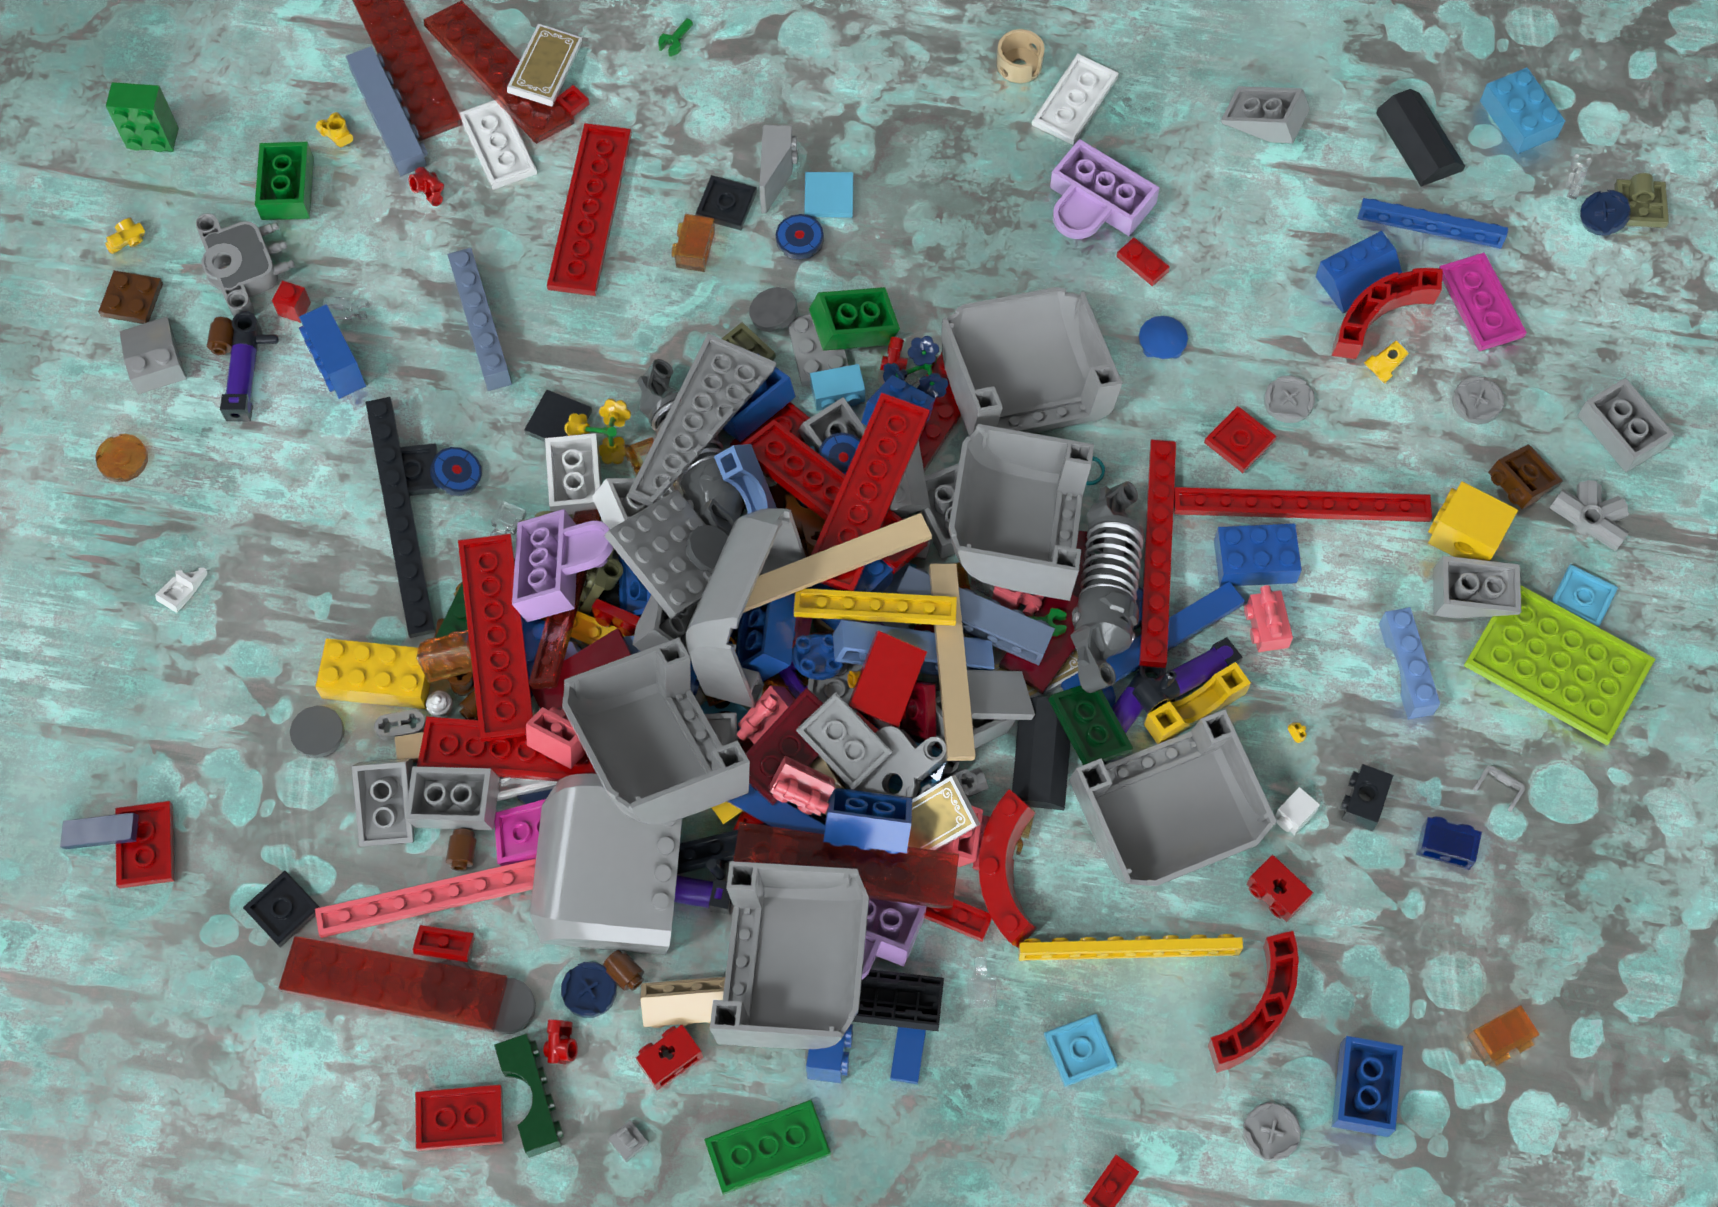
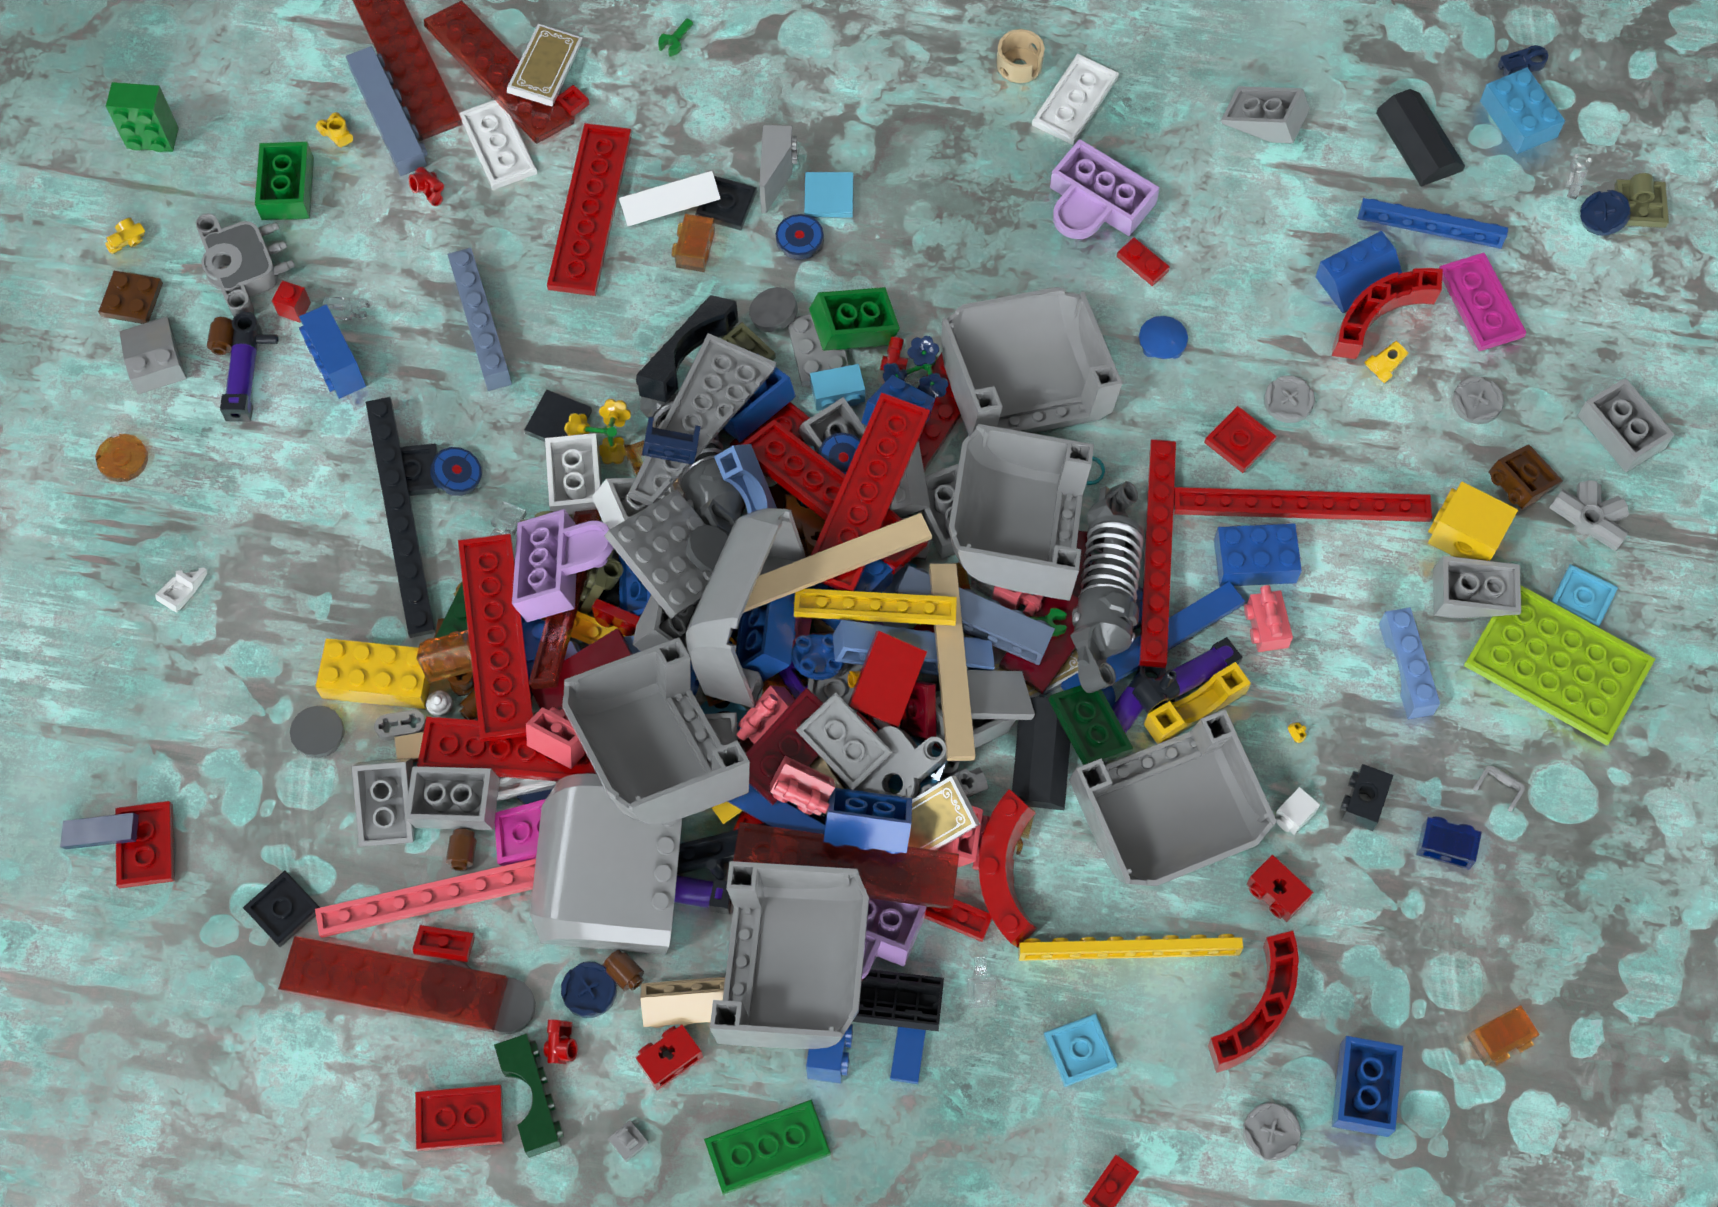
none -> white brick [619,171,720,226]
none -> black arch [636,295,739,403]
none -> dark blue panel [642,417,701,465]
none -> dark blue piece [1498,45,1549,77]

